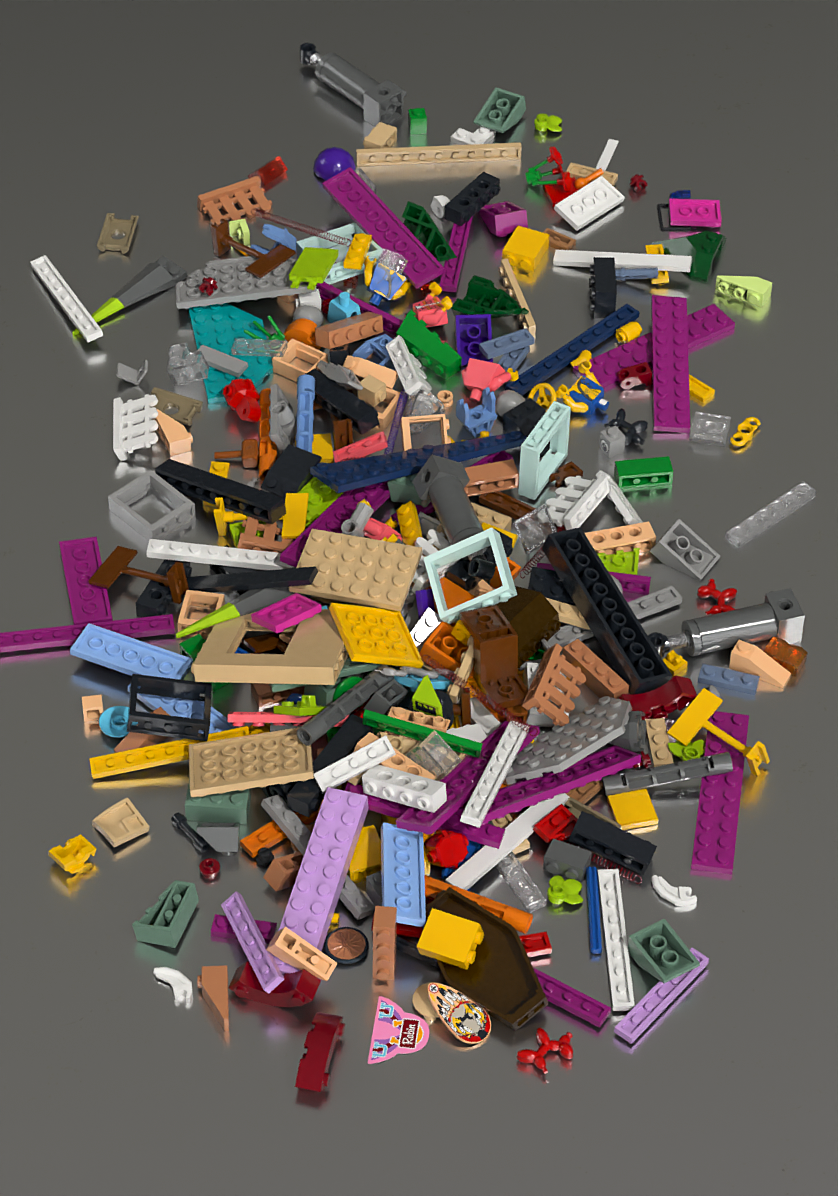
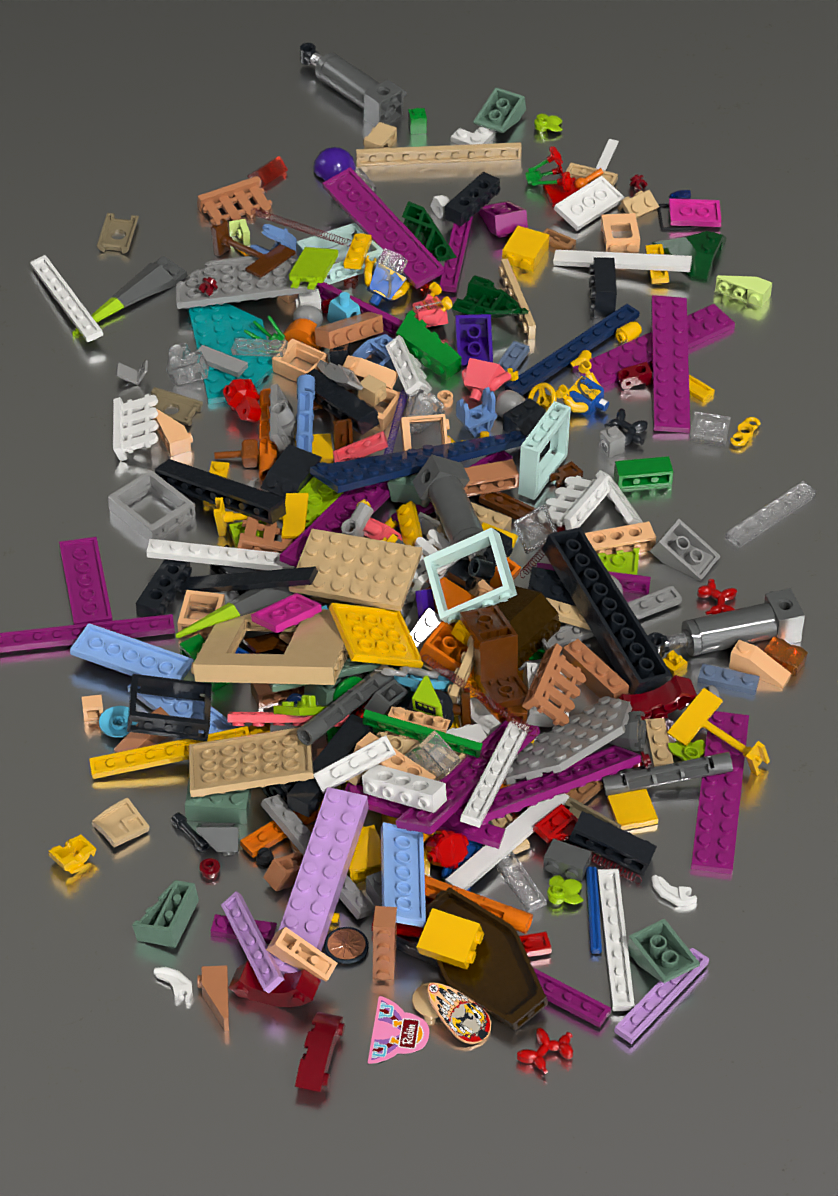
reddish brown piece [88,546,189,604] -> none
sand blue plate [479,328,535,360] -> none
sand blue pin [615,267,658,281] -> none
none -> light nougat window [600,213,640,253]
none -> tan bracket [618,190,659,219]

